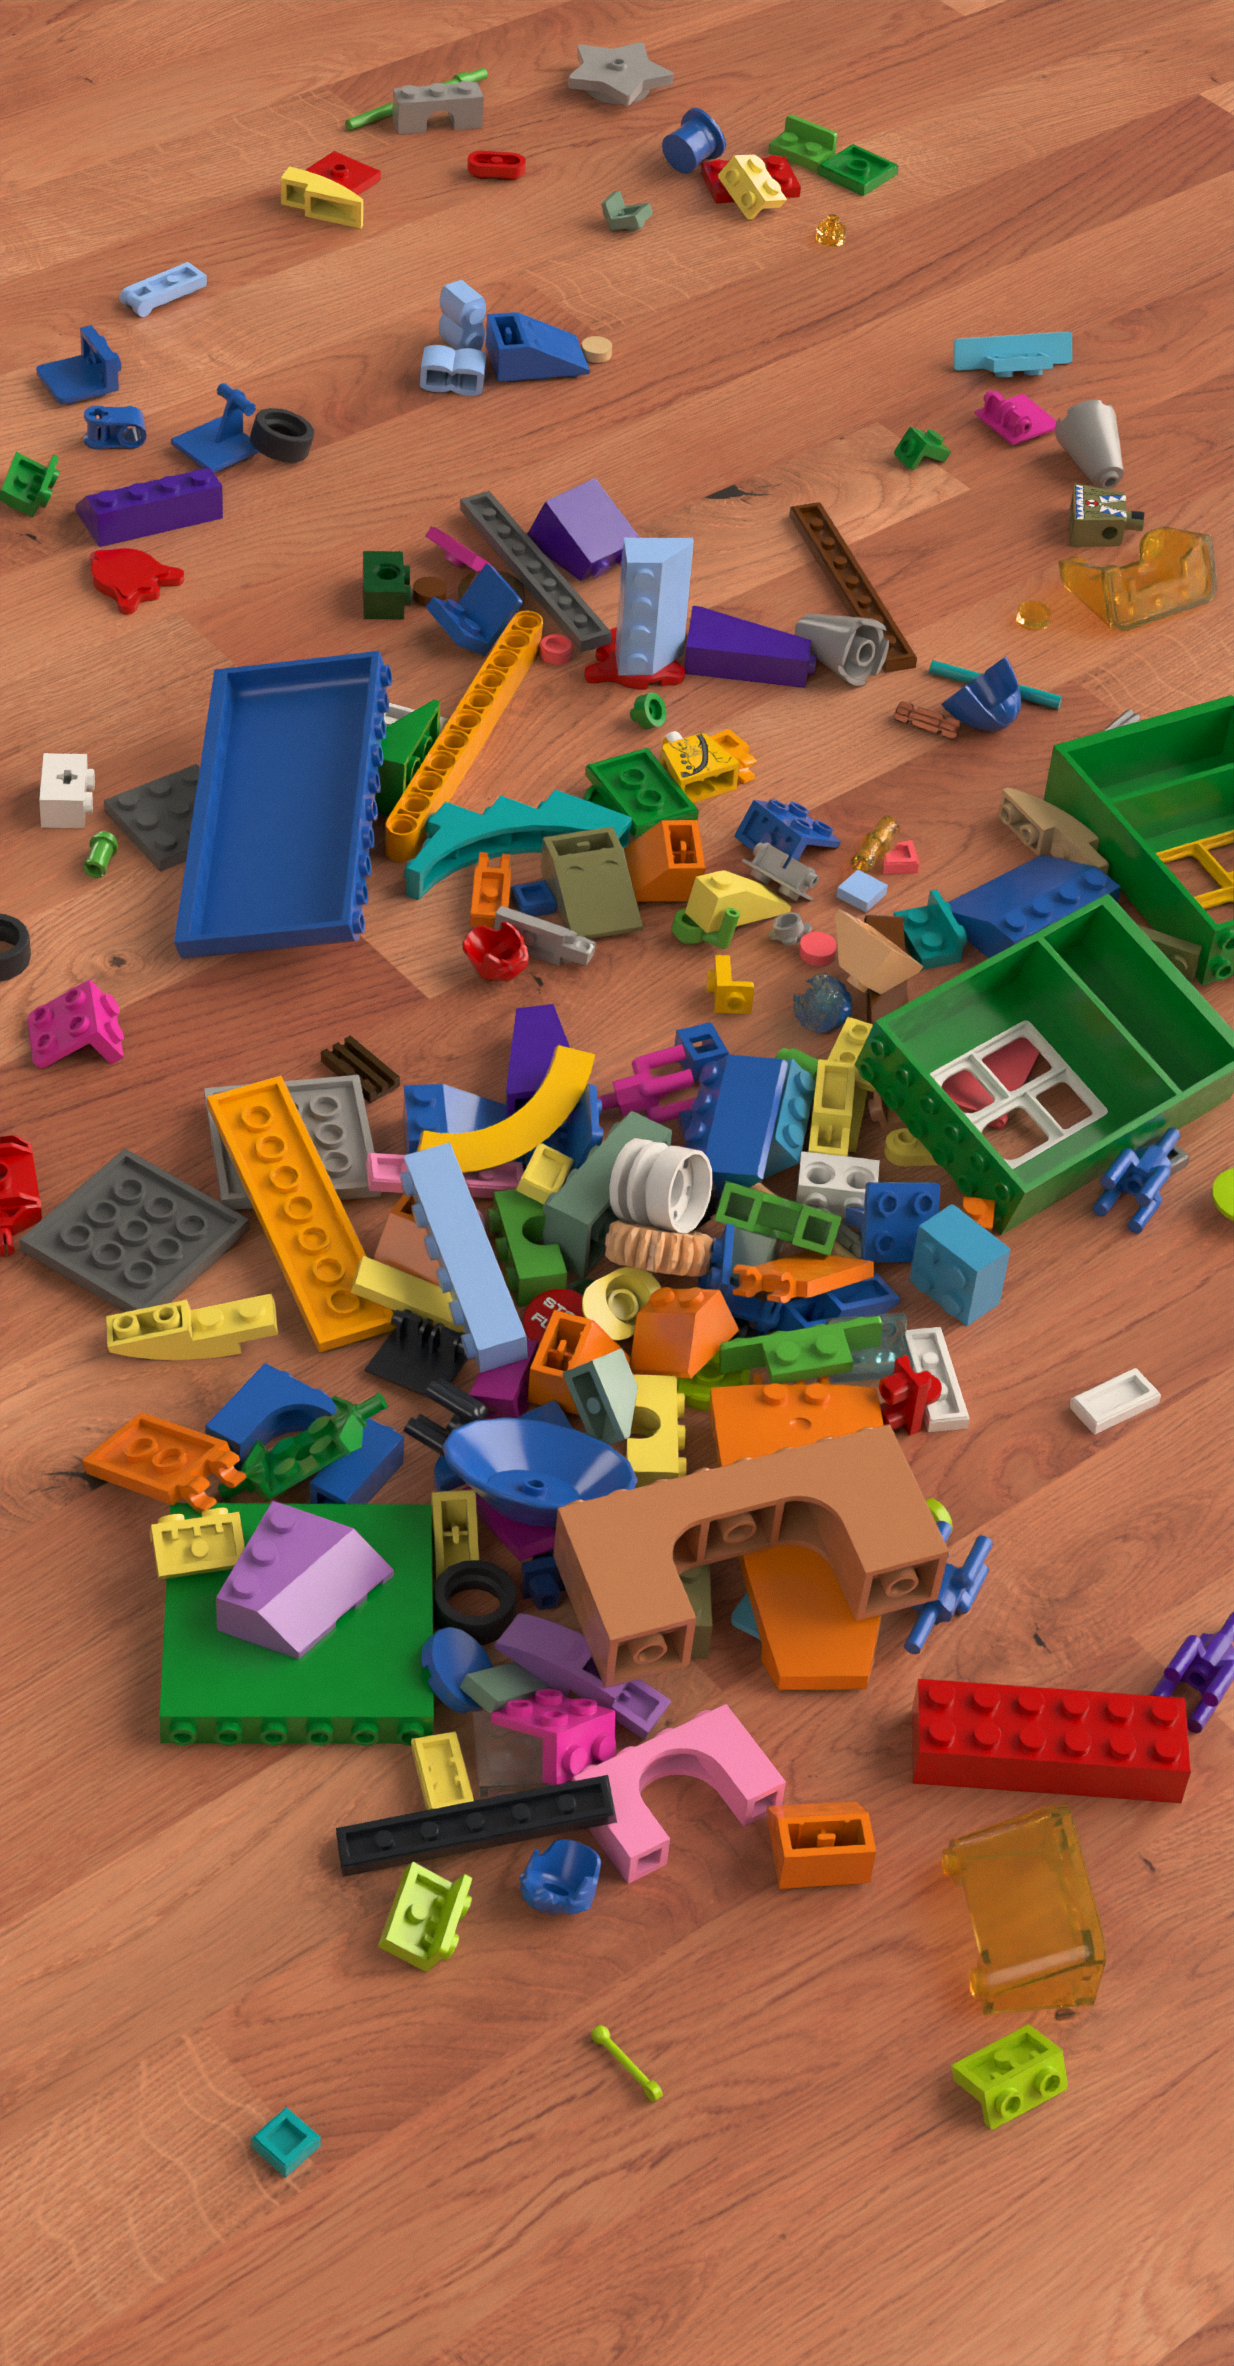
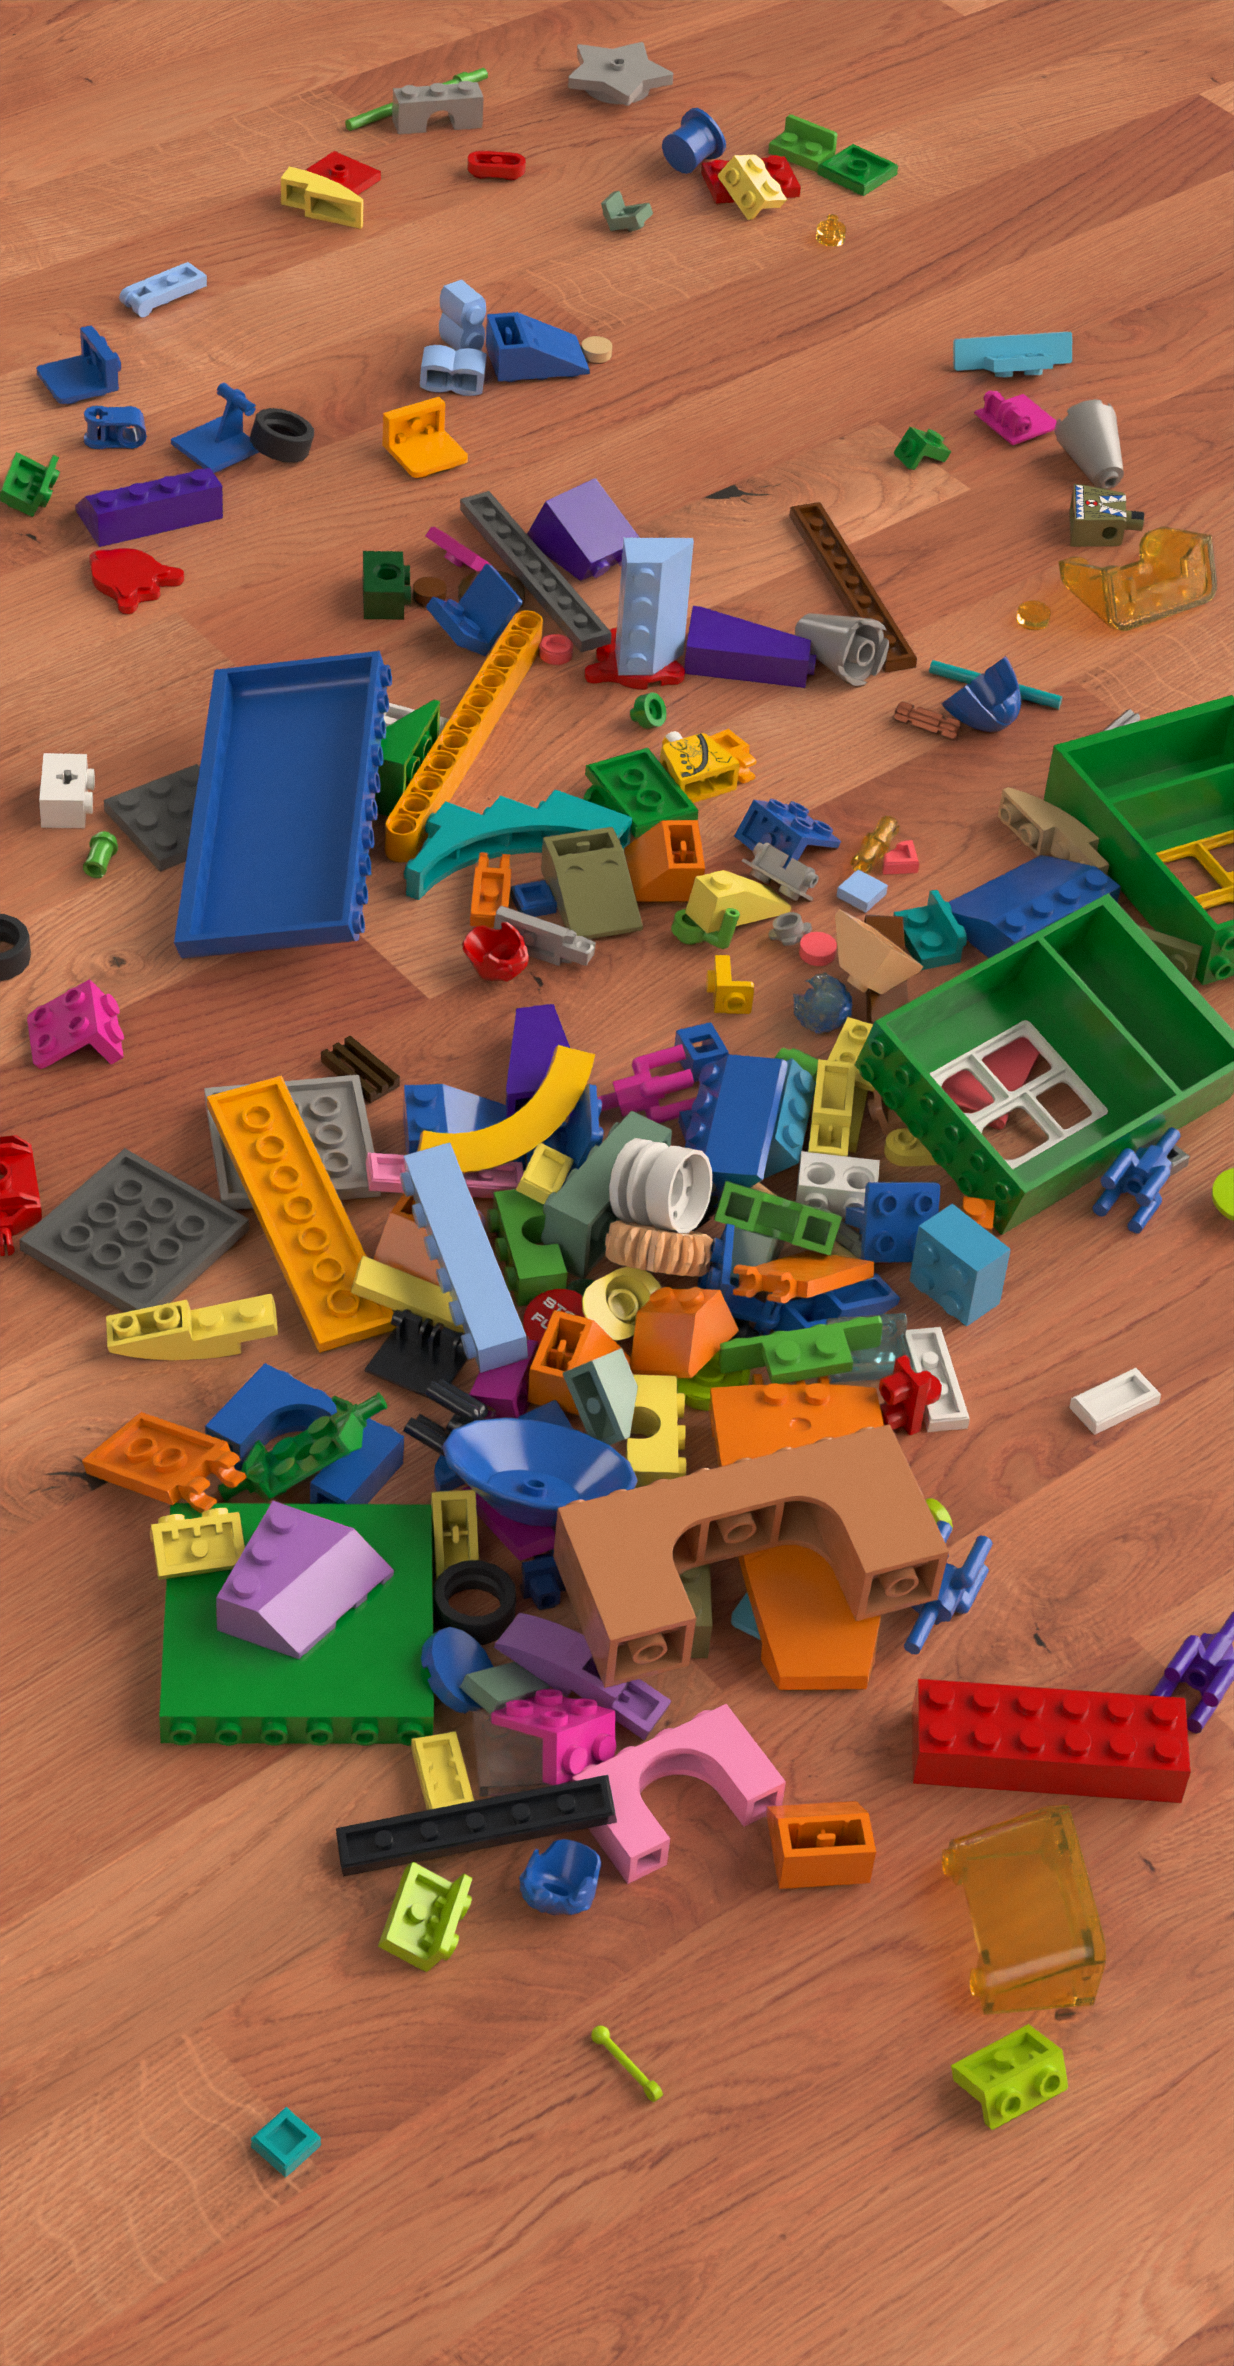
none -> light orange bracket [382,397,468,478]

